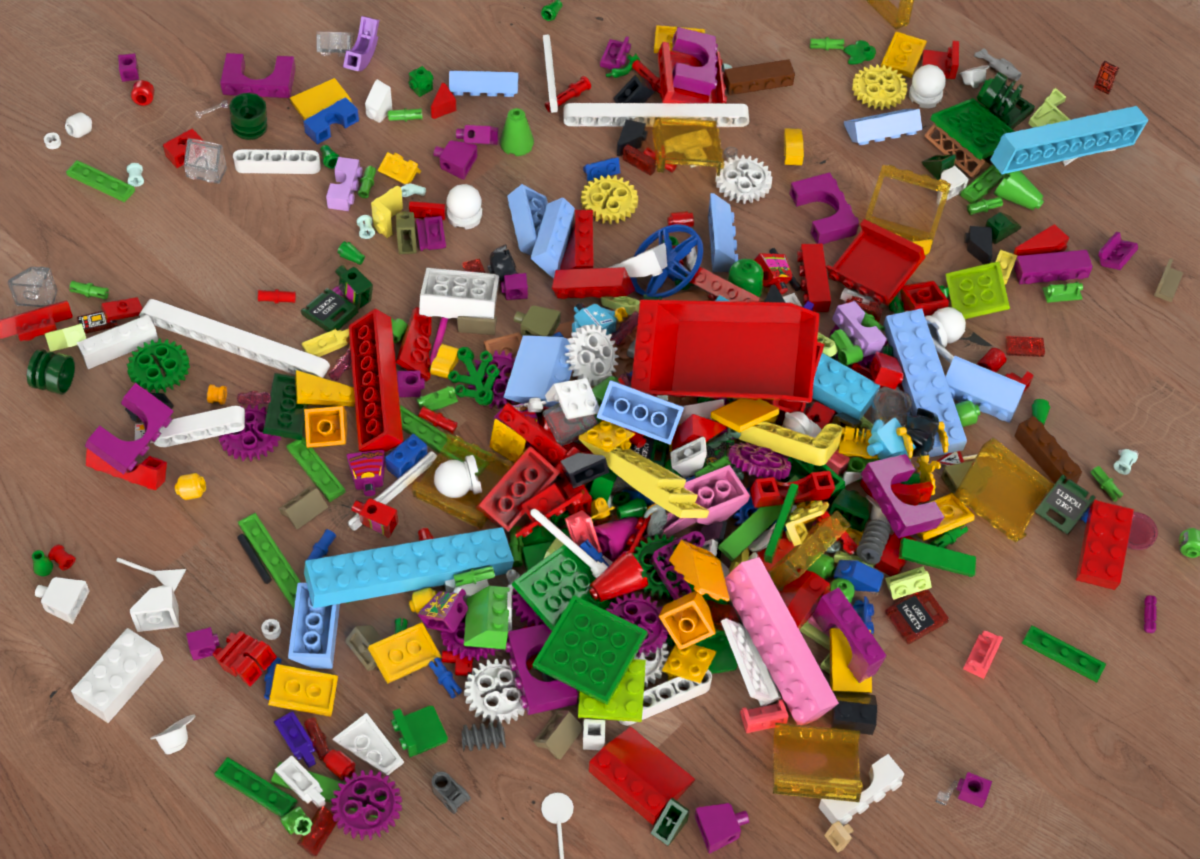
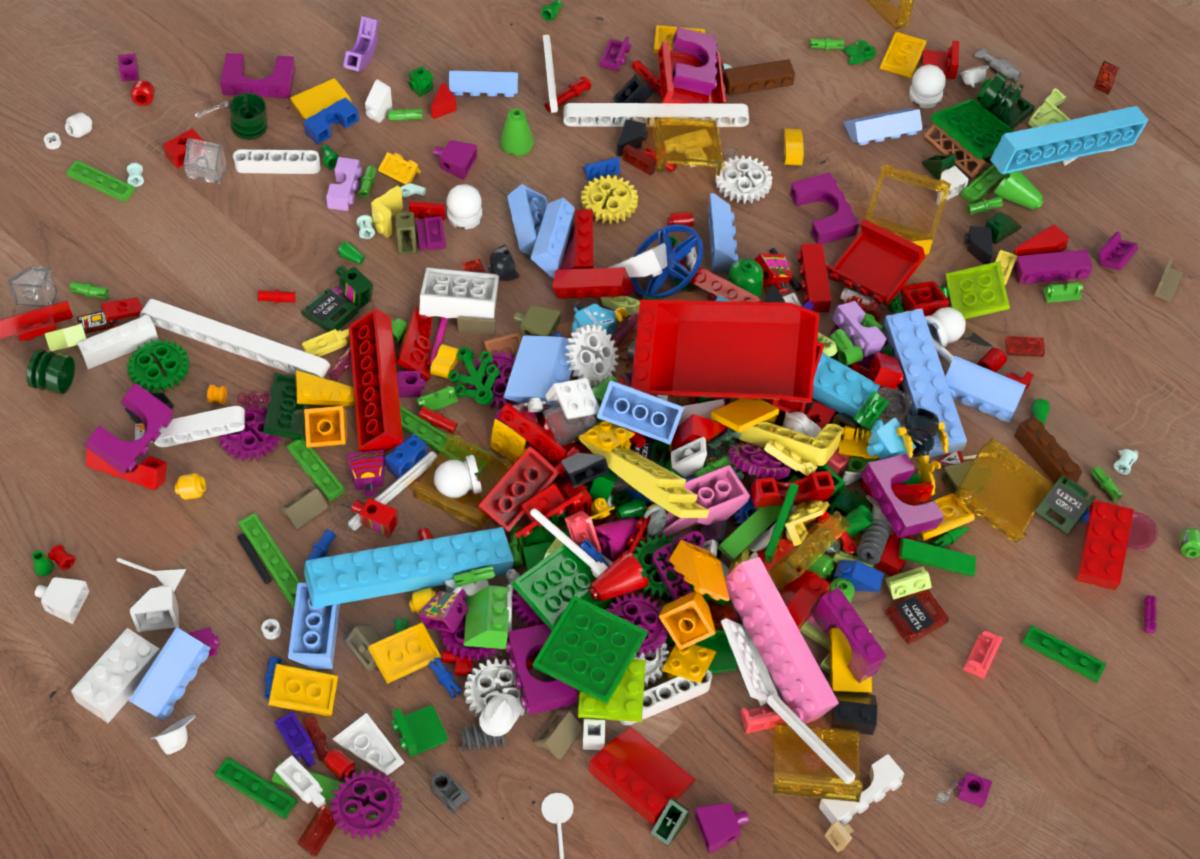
red hips [213,631,277,687] -> none
bright green piece [280,806,313,836] -> none
clear slope [317,31,354,56] -> none
magenta torso [456,125,499,145] -> none
magenta brick [501,273,528,300] -> none
green piece [606,53,640,78] -> none
light yellow gear [852,64,907,110] -> none
blue hinge [853,596,874,634] -> none
bright green head [955,400,980,427] -> none
none -> light blue slope [129,627,211,720]
none -> white piece [479,694,522,736]
none -> light yellow hinge [764,440,818,476]
none -> white axle [767,694,855,784]
none -> green piece [841,505,874,536]
none -> green hips [853,391,889,430]

